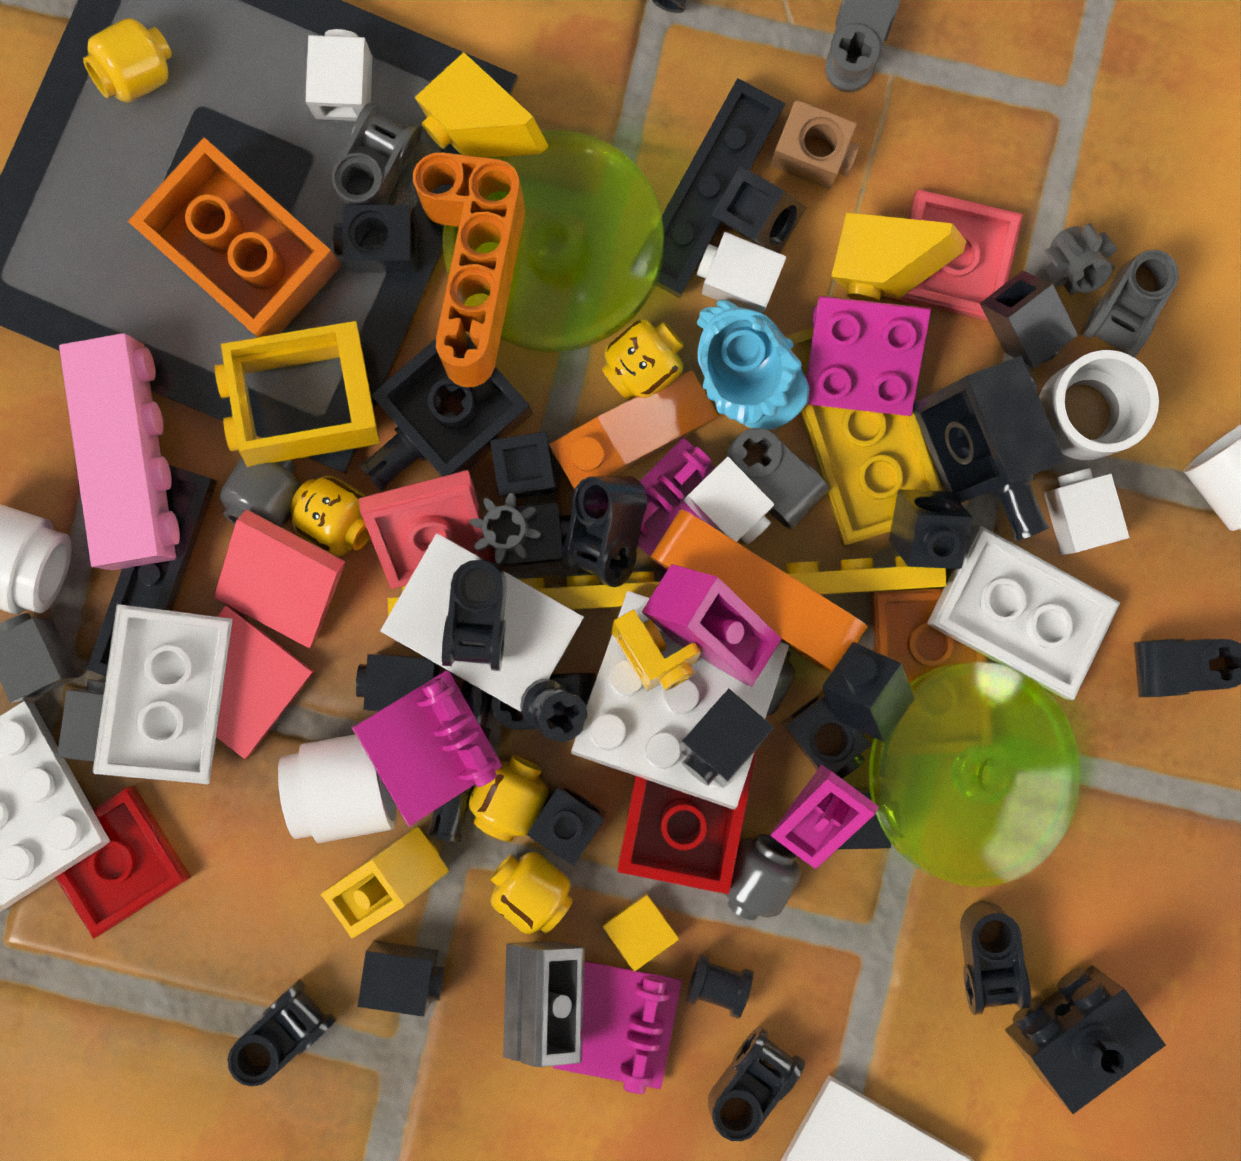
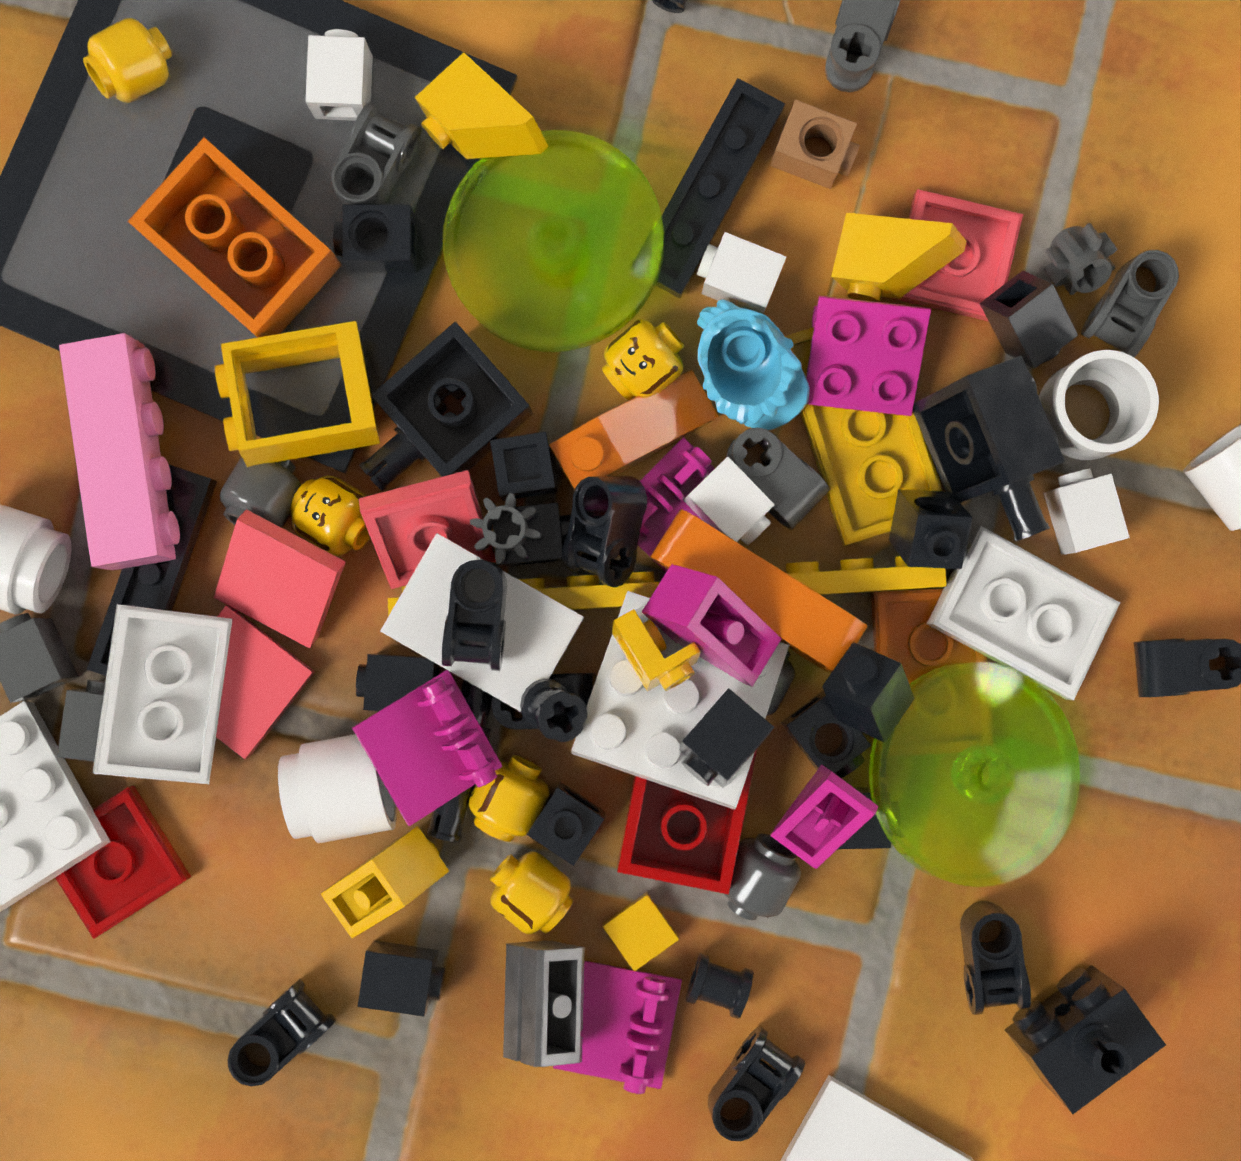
orange beam [413,152,525,387] -> none
black brick [712,166,807,254] -> none

